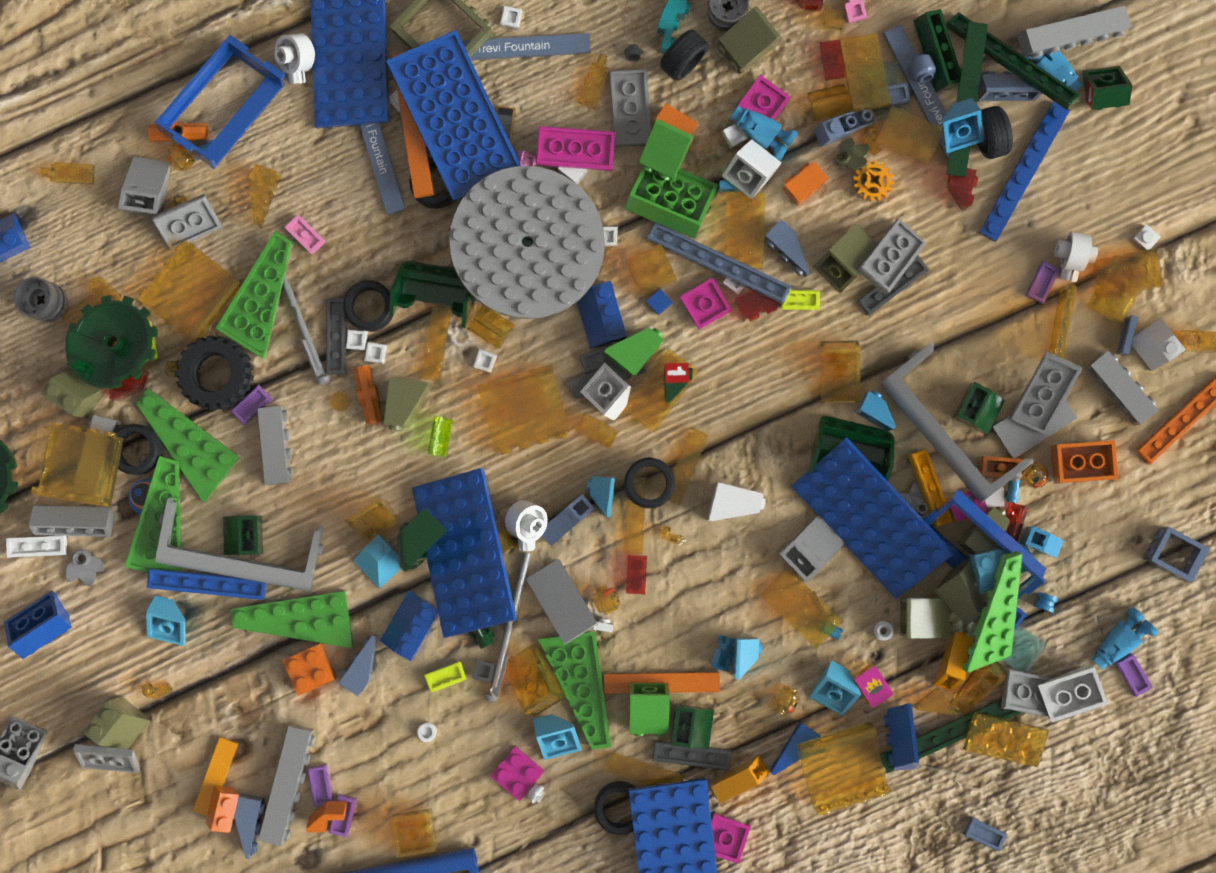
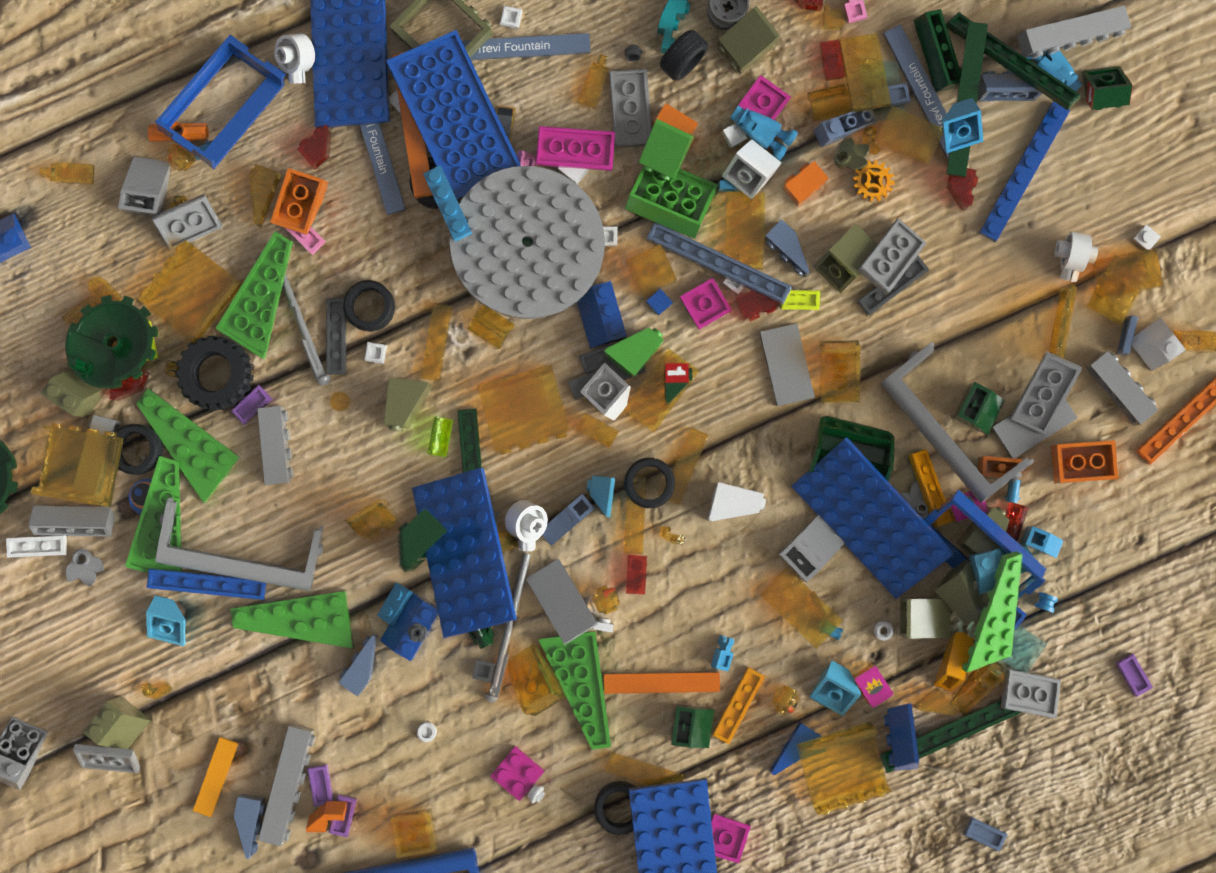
blue slope [4,590,72,659] -> none
flat silver wheel [14,277,68,323] -> none
orange brick [205,786,239,833] -> none
dark green slope [223,515,263,555] -> none
orange brick [282,643,337,696] -> none
white tile [346,330,368,351] -> none
orange piece [353,365,383,425] -> none
medium azure slope [353,534,401,589] -> none
dark green windscreen [389,261,473,328] -> none
neon yellow plate [424,661,467,693] -> none
white tile [473,349,497,374] -> none
medium azure slope [533,714,582,760] -> none
bright green slope [629,683,670,736] -> none
dark grey tile [652,741,731,770] -> none
light orange slope [711,755,769,804] -> none
medium azure slope [732,637,762,679] -> none
dark azure slope [855,391,896,431] -> none
sand blue head [908,53,936,83] -> none
clear yellow plate [963,712,1049,767] -> none
black tyre [977,106,1013,159] -> none
white tile [985,487,1005,507] -> none
clear yellow head [1021,460,1049,488] -> none
medium lavender tile [1025,261,1060,304] -> none
white slope [1038,664,1108,723] -> none
dark azure piece [1091,606,1159,670] -> none
sand blue window [1145,526,1210,583] -> none
none -> orange slope [270,168,329,235]
none -> clear red slope [297,124,332,170]
none -> dark azure plate [377,582,413,626]
none -> dark grey plate [408,623,427,642]
none -> dark azure plate [423,165,473,242]
none -> dark green tile [457,409,482,473]
none -> light orange tile [712,667,765,744]
none -> light grey tile [760,323,815,406]

